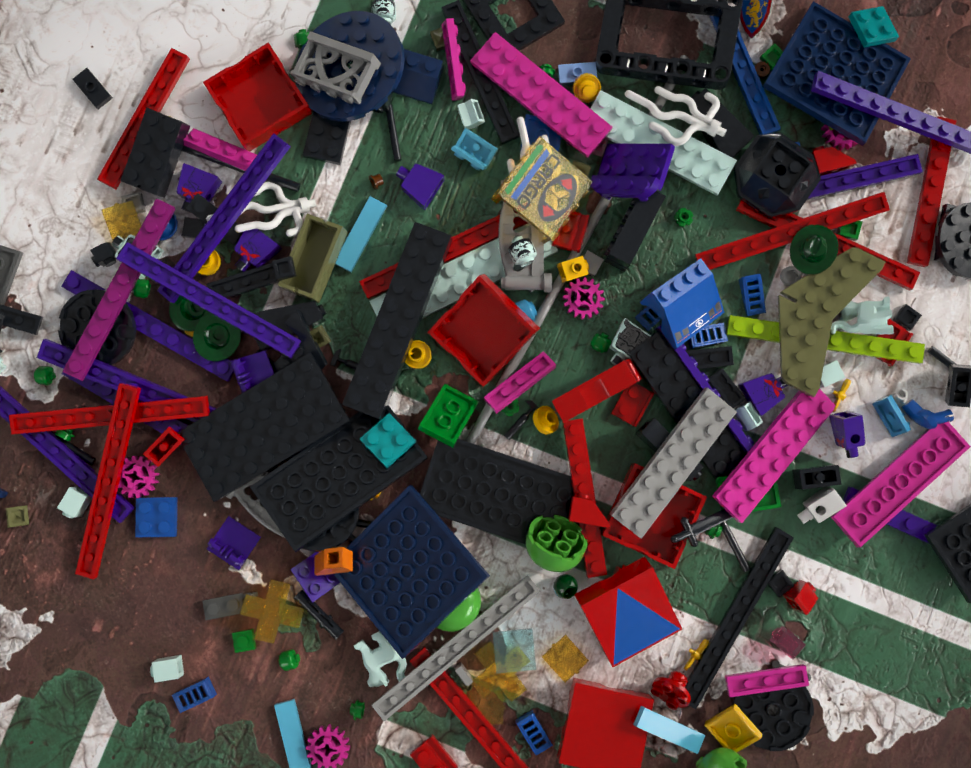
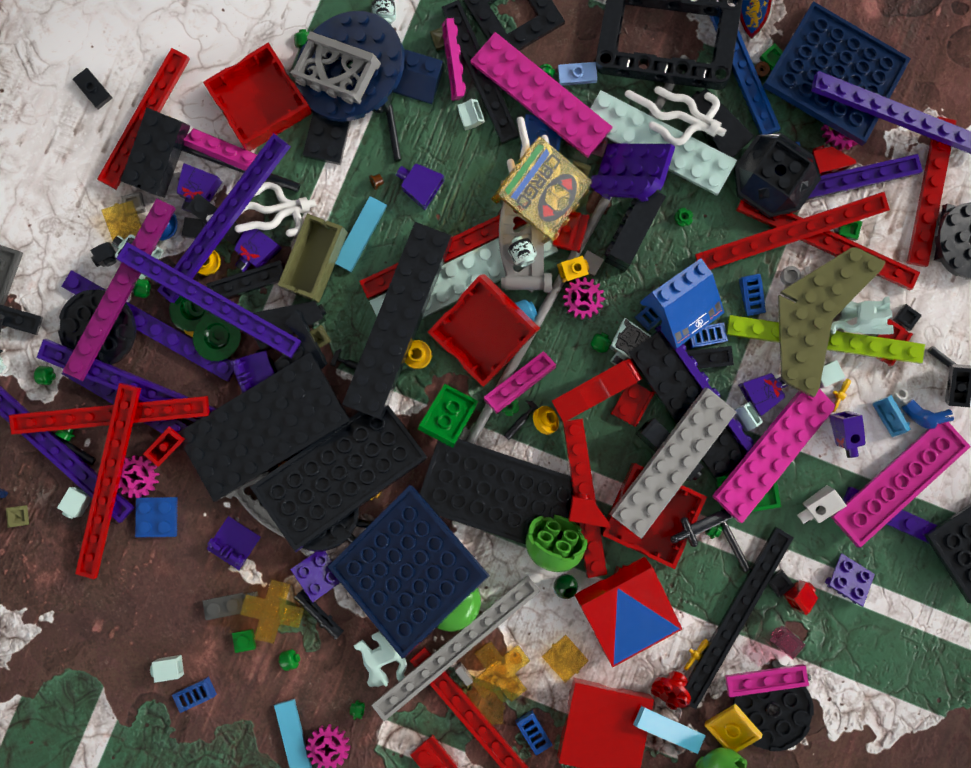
black tile [272,256,297,281] -> none
orange slope [314,547,353,576] -> none
teal plate [360,413,416,469] -> none
medium azure bracket [451,128,498,171] -> none
clear light blue tile [493,628,536,674] -> none
yellow plate [573,73,601,103] -> none
black plate [708,368,746,408] -> none
dark green hat [790,225,839,275] -> none
black brick [792,465,842,490] -> none
teal plate [848,6,899,47] -> none
none -> hinge [825,553,875,607]

